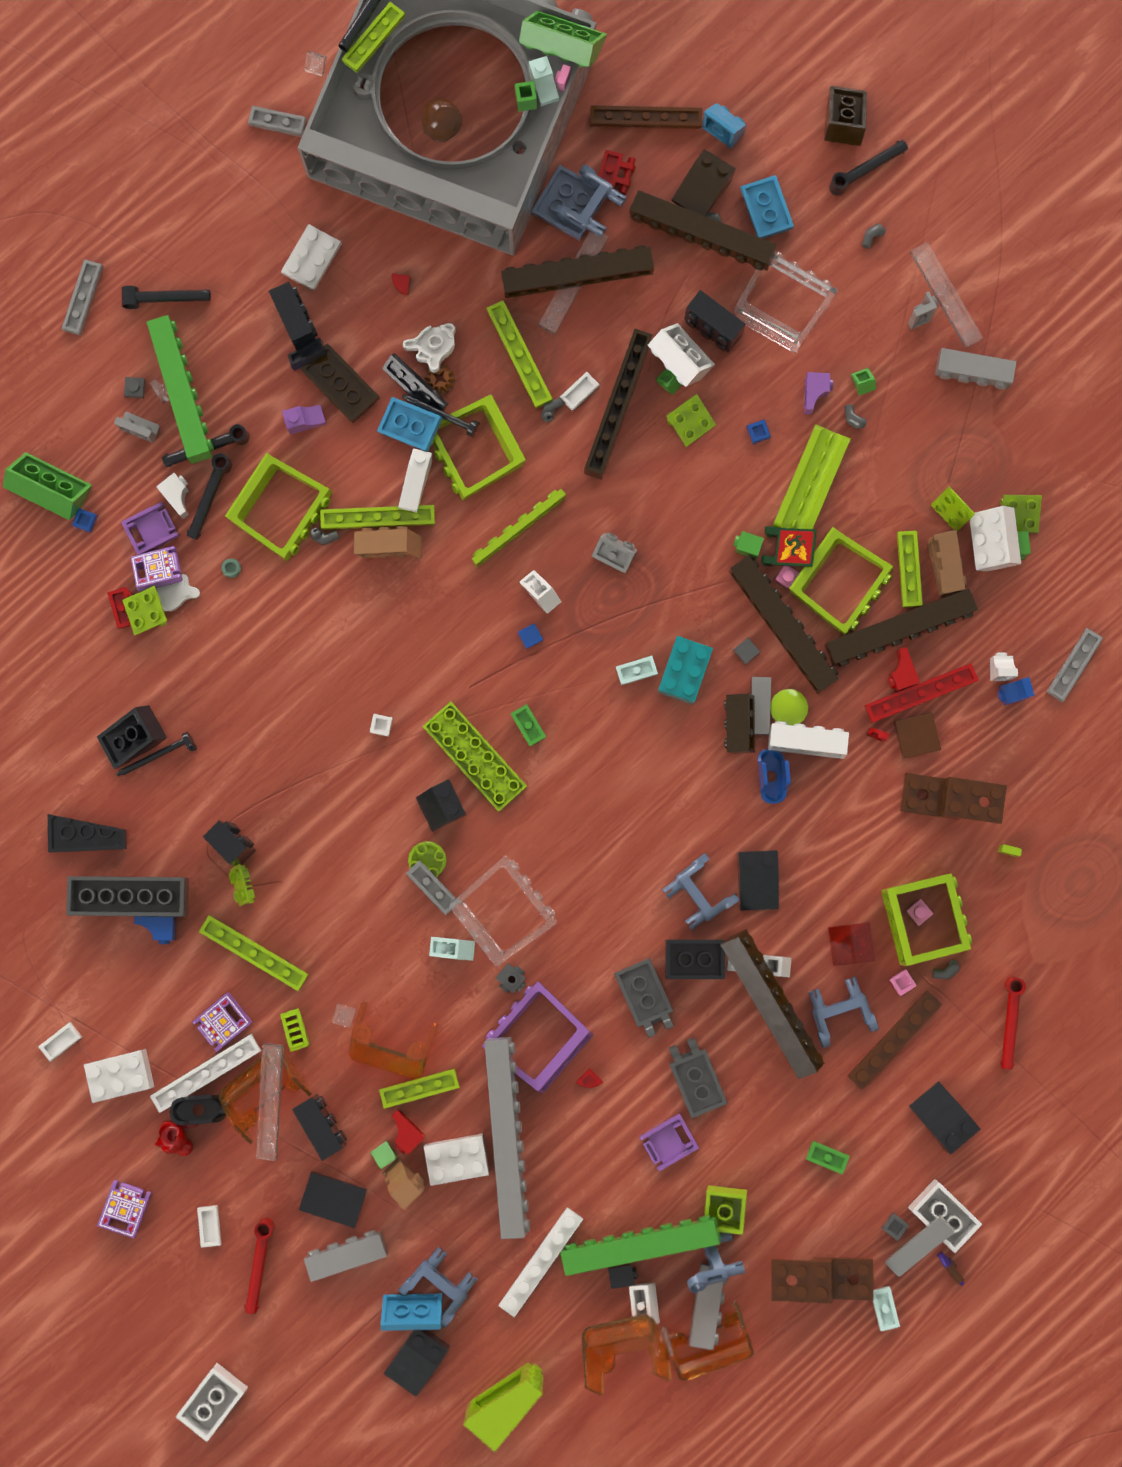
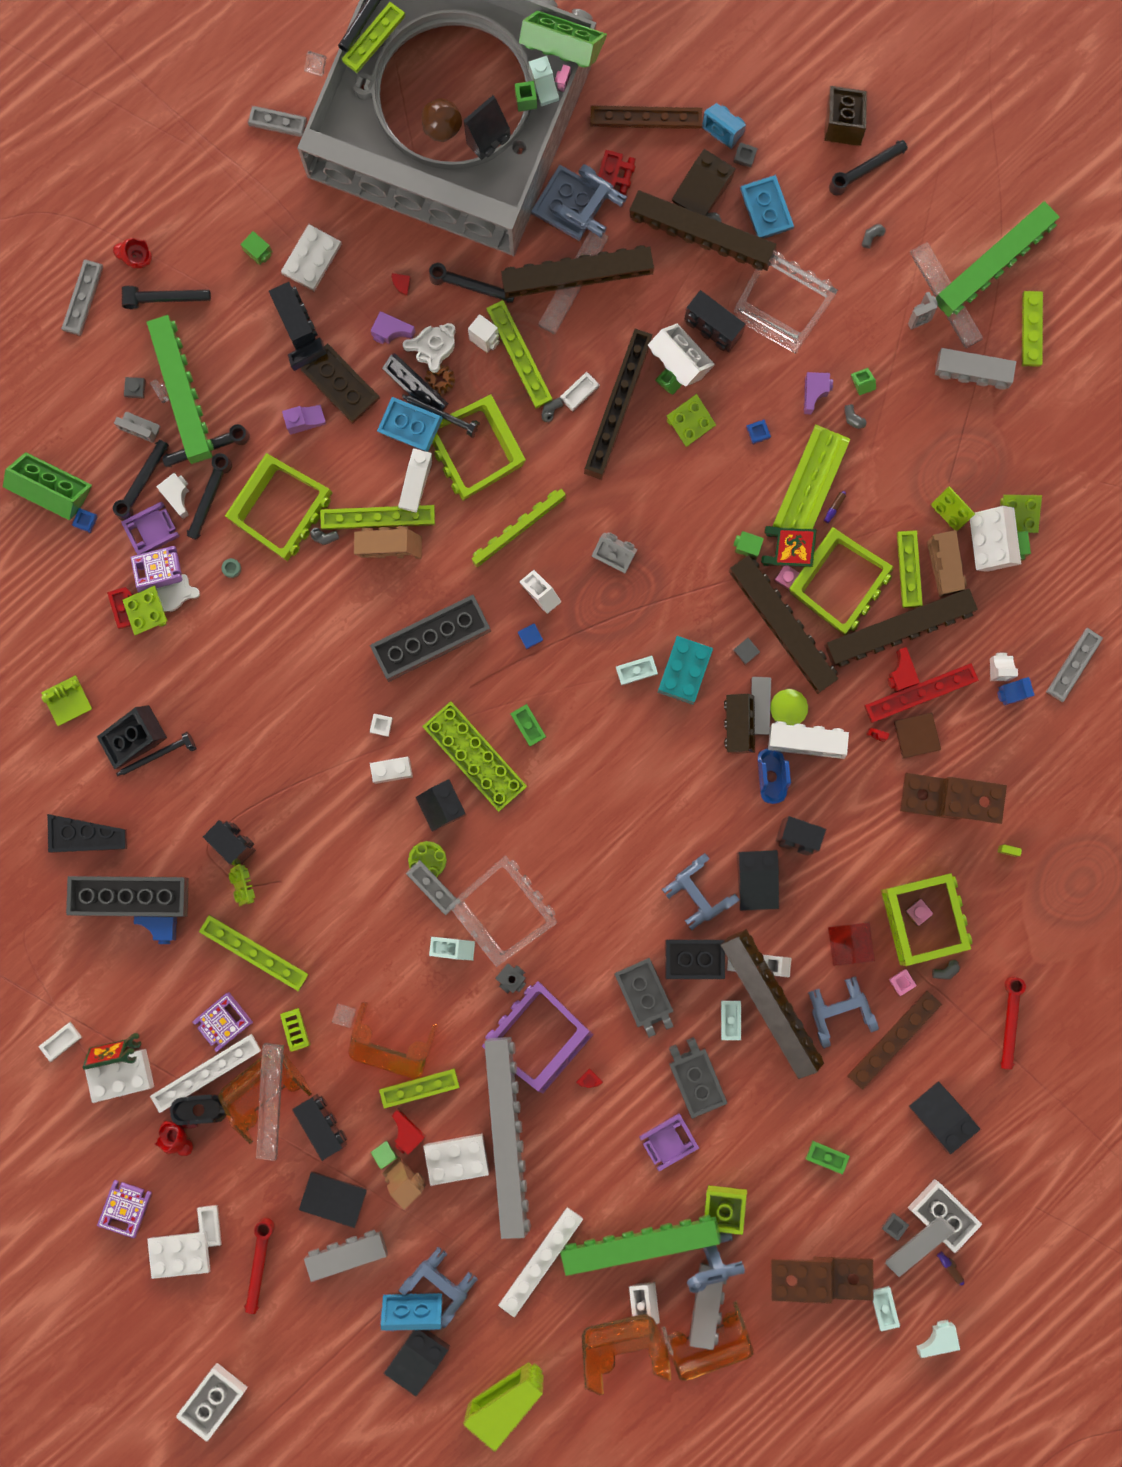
black brick [608,1263,638,1289] -> none
none -> lime hinge [41,675,92,726]
none -> dark green flag [83,1033,141,1070]
none -> red piece [113,238,152,269]
none -> black piece [113,439,169,521]
none -> white plate [147,1232,211,1279]
none -> bright green brick [240,231,272,265]
none -> dark grey brick [370,595,491,682]
none -> white brick [370,757,413,784]
none -> medium lavender arch [371,311,416,344]
none -> black piece [429,263,514,303]
none -> black slope [463,95,510,160]
none -> white brick [468,314,499,353]
none -> light aqua plate [721,1001,741,1040]
none -> dark grey plate [734,143,757,168]
none -> black brick [776,816,826,856]
none -> piece [824,491,846,524]
none -> light aqua arch [916,1320,960,1358]
none -> bright green brick [936,201,1060,317]
none -> lime plate [1022,291,1043,367]

